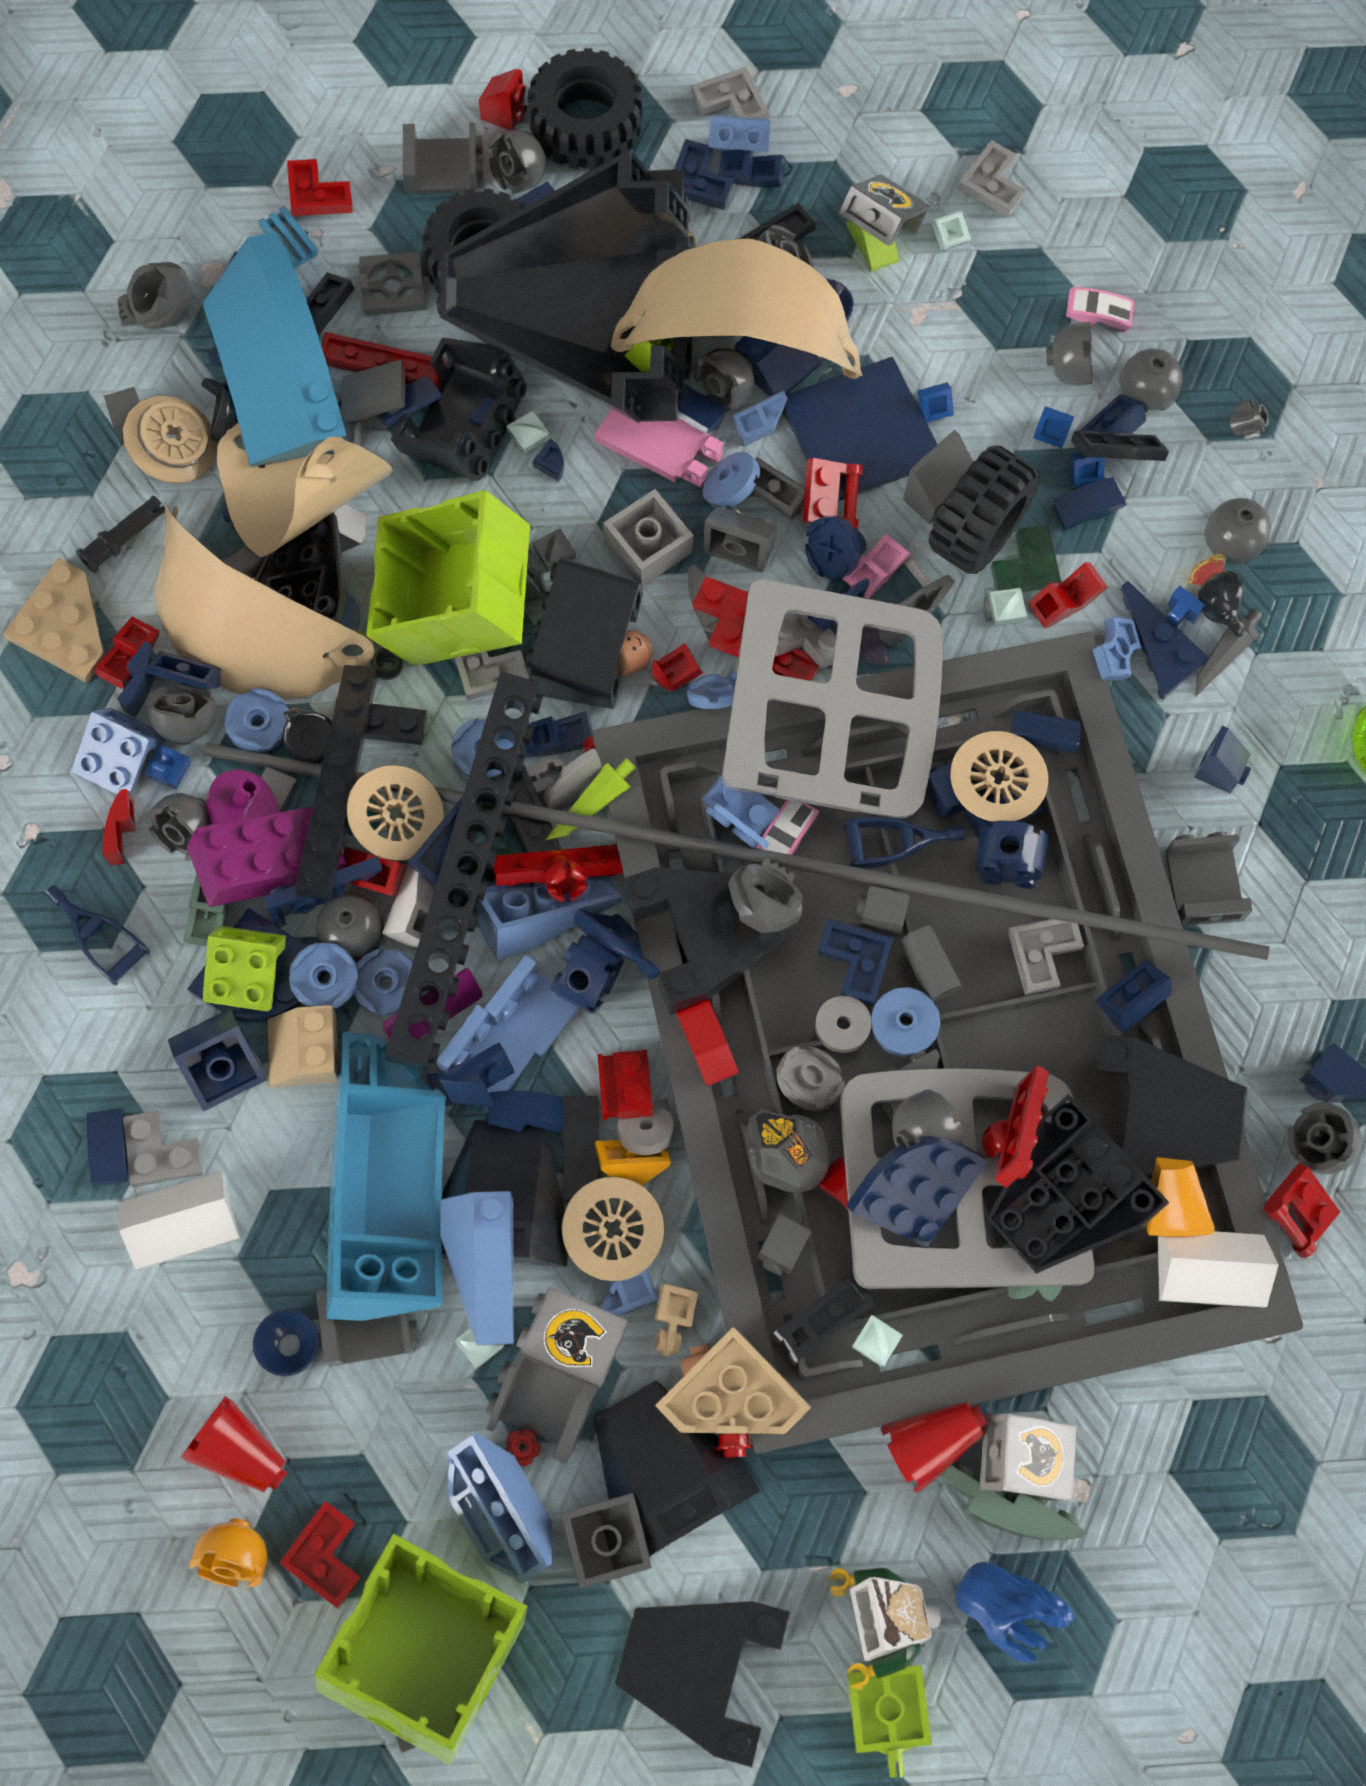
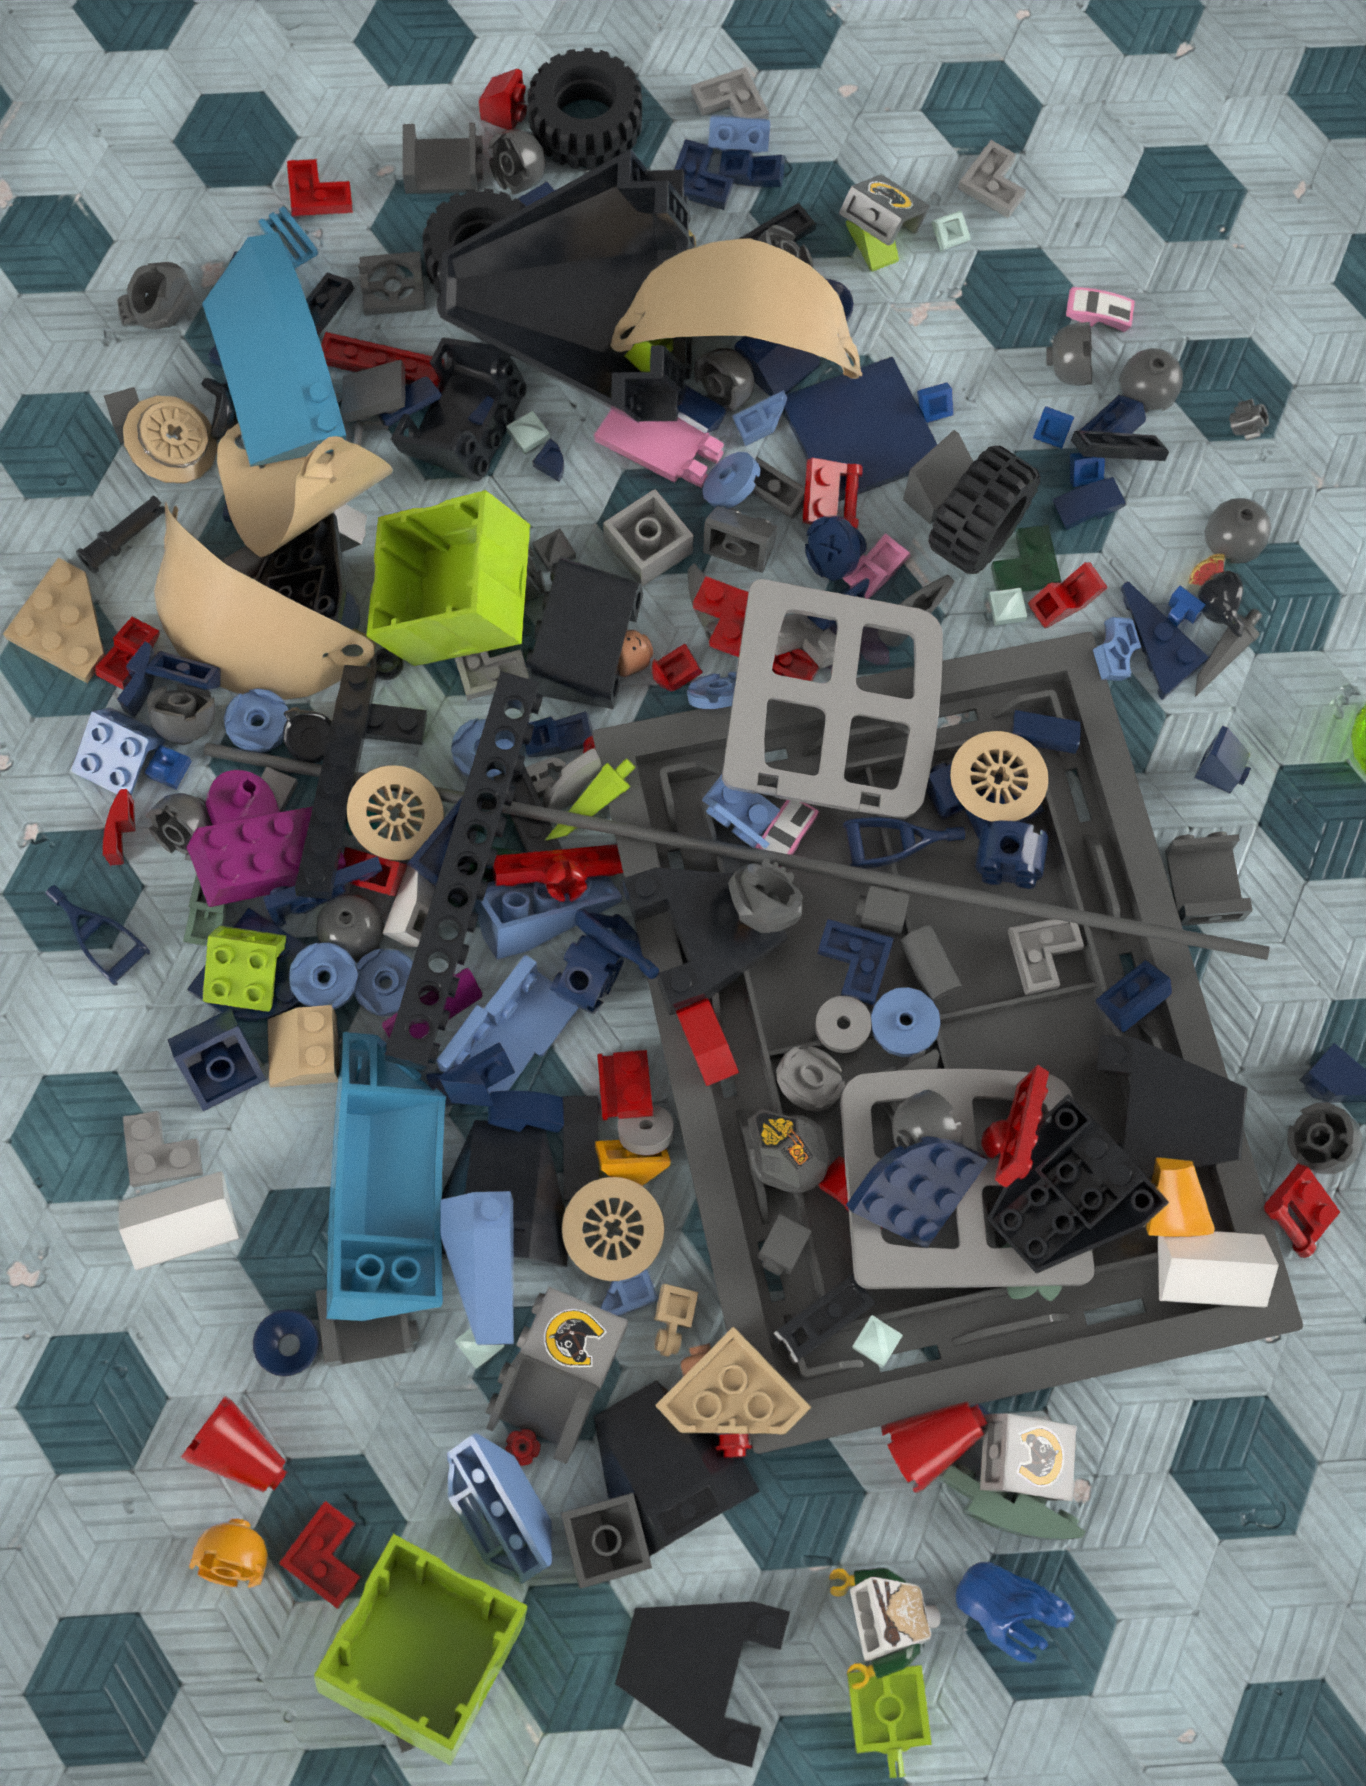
dark blue slope [87,1108,128,1187] -> none

